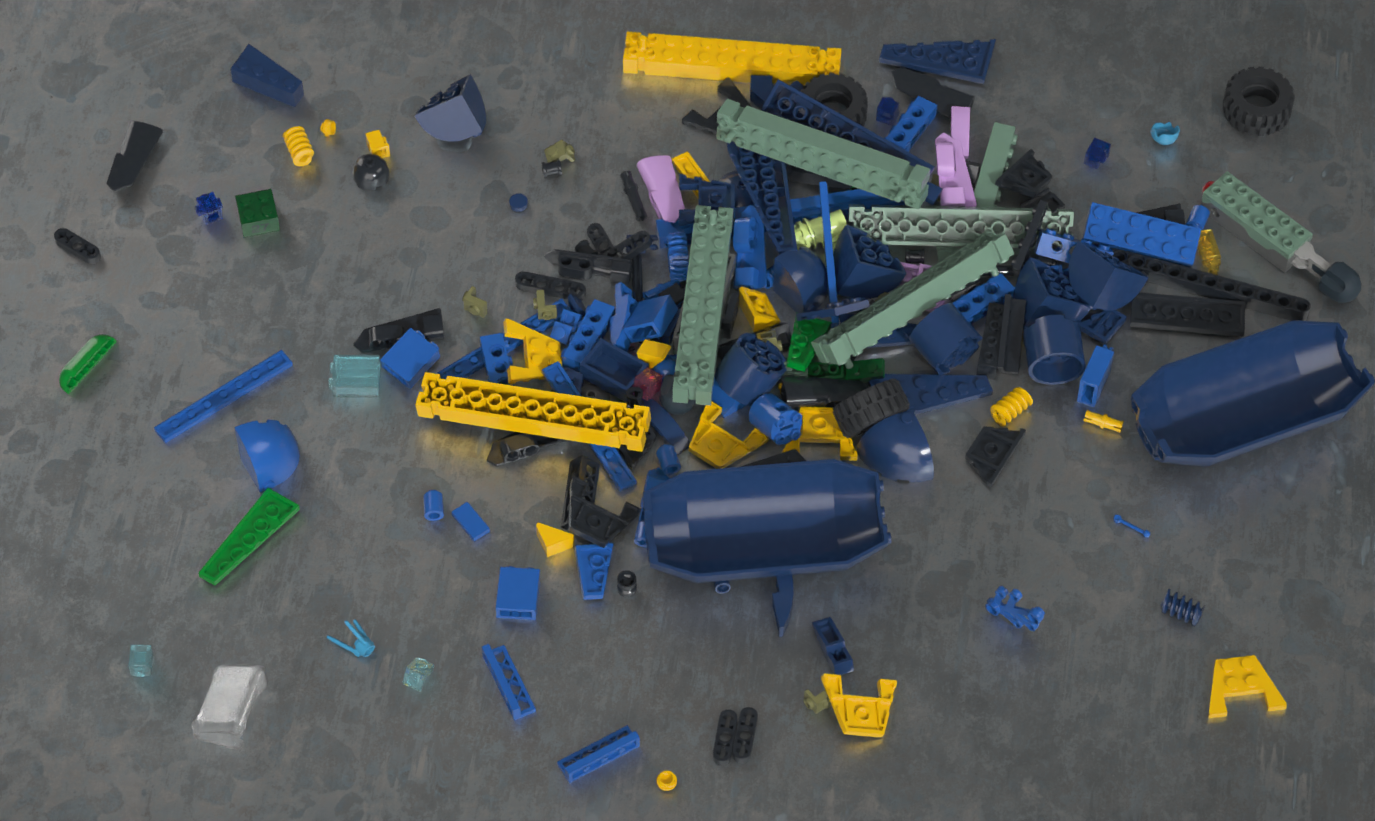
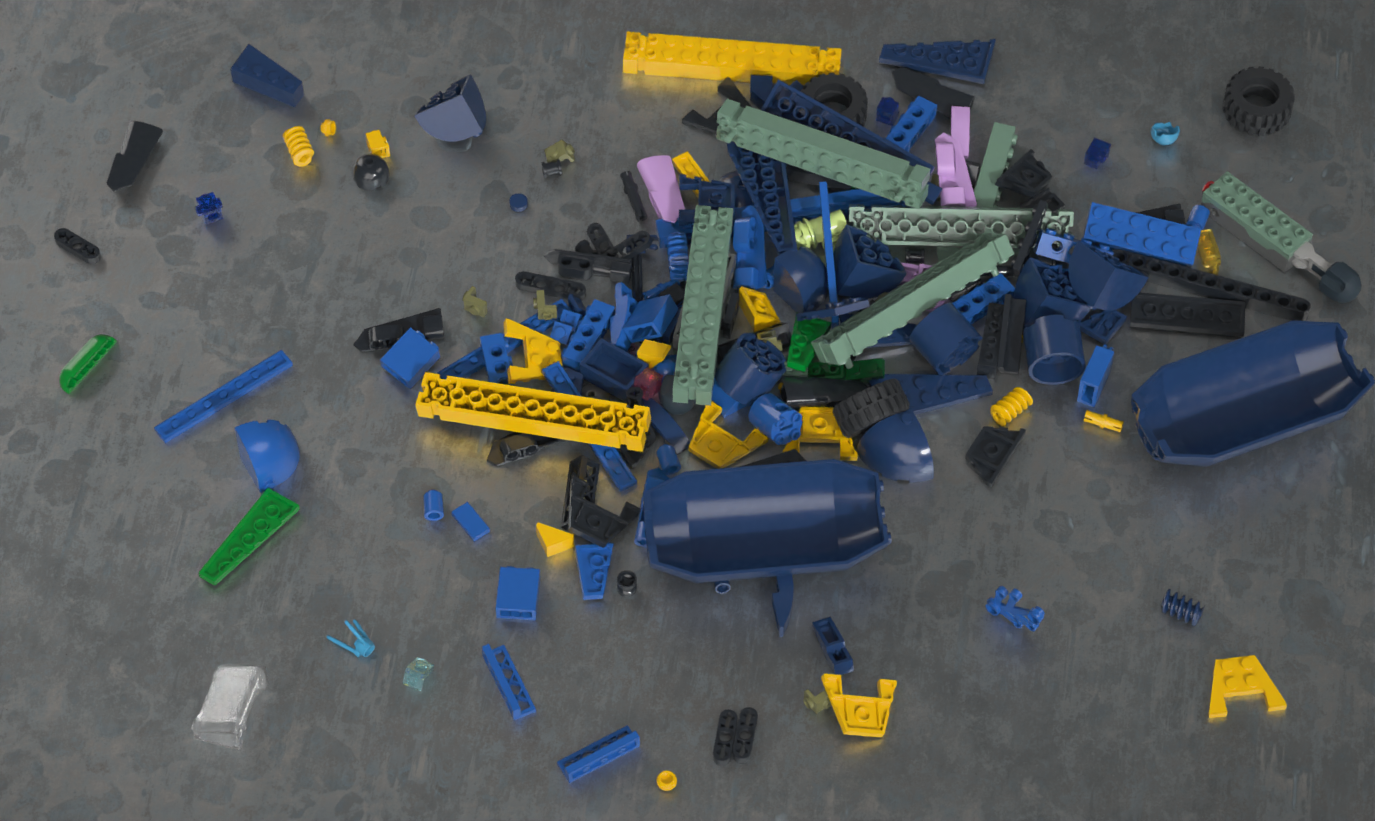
clear light blue brick [128,645,153,677] -> none
dark green brick [235,189,280,238] -> none
clear light blue brick [328,355,381,398] -> none
blue hinge [1113,515,1150,538] -> none

